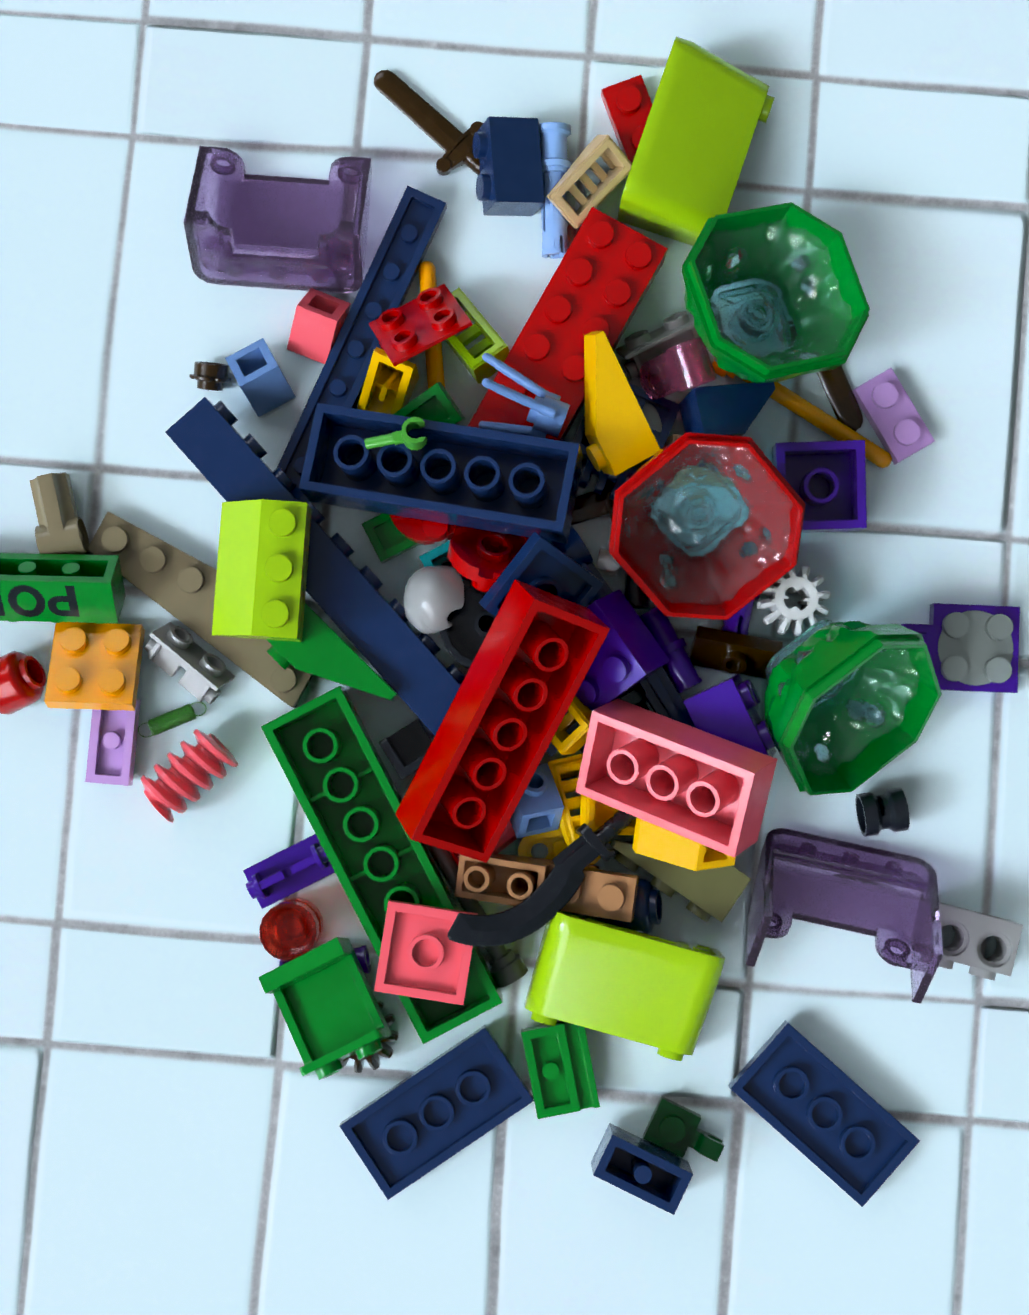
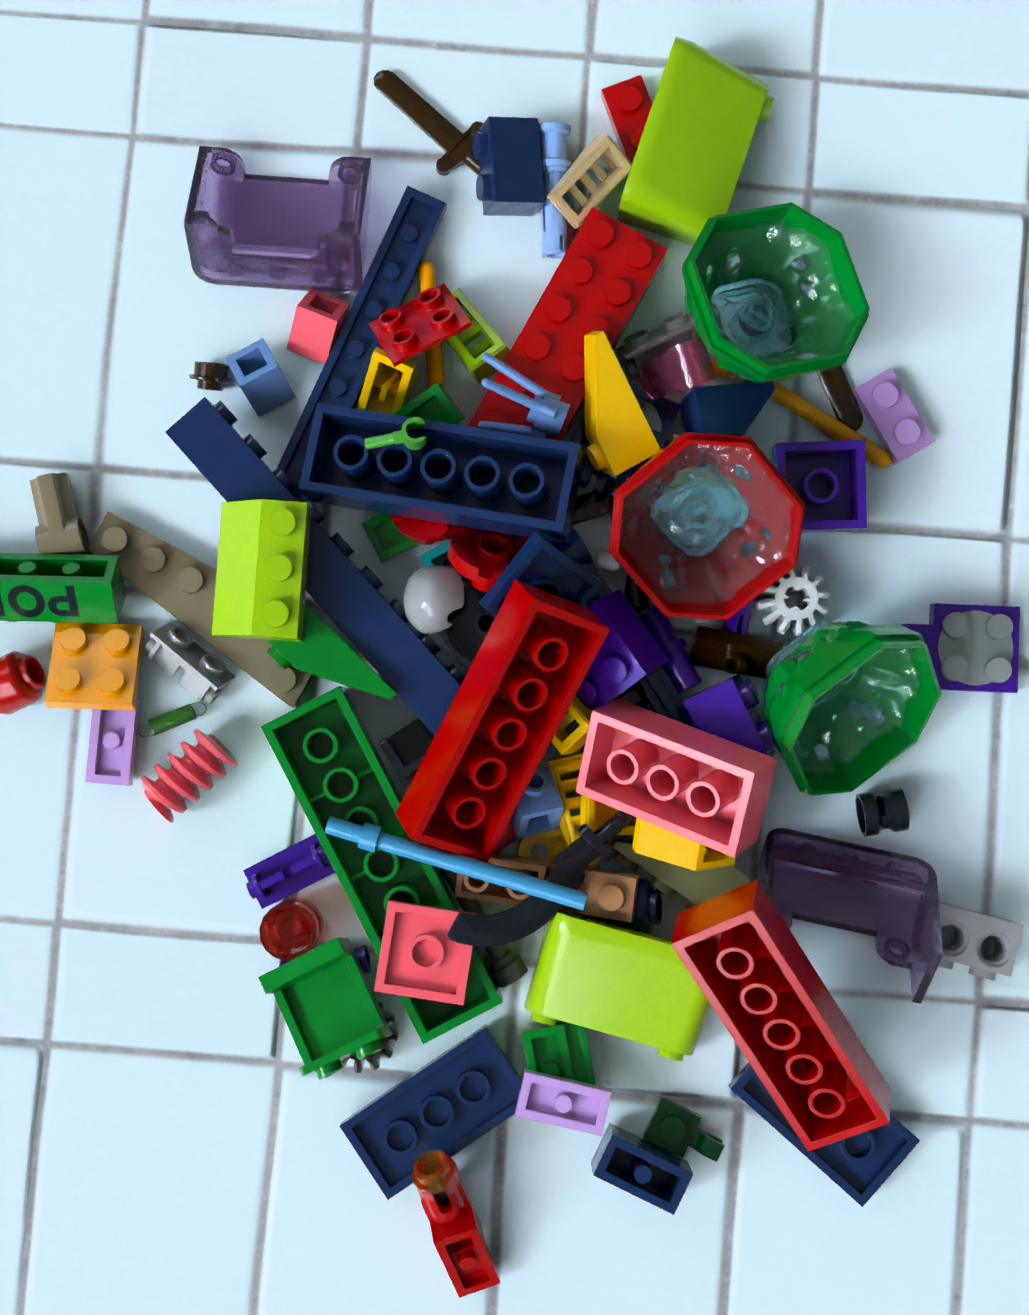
none -> dark azure bar [325,816,588,911]
none -> red plate [412,1150,501,1298]
none -> lavender plate [515,1069,612,1136]
none -> red brick [671,880,891,1152]

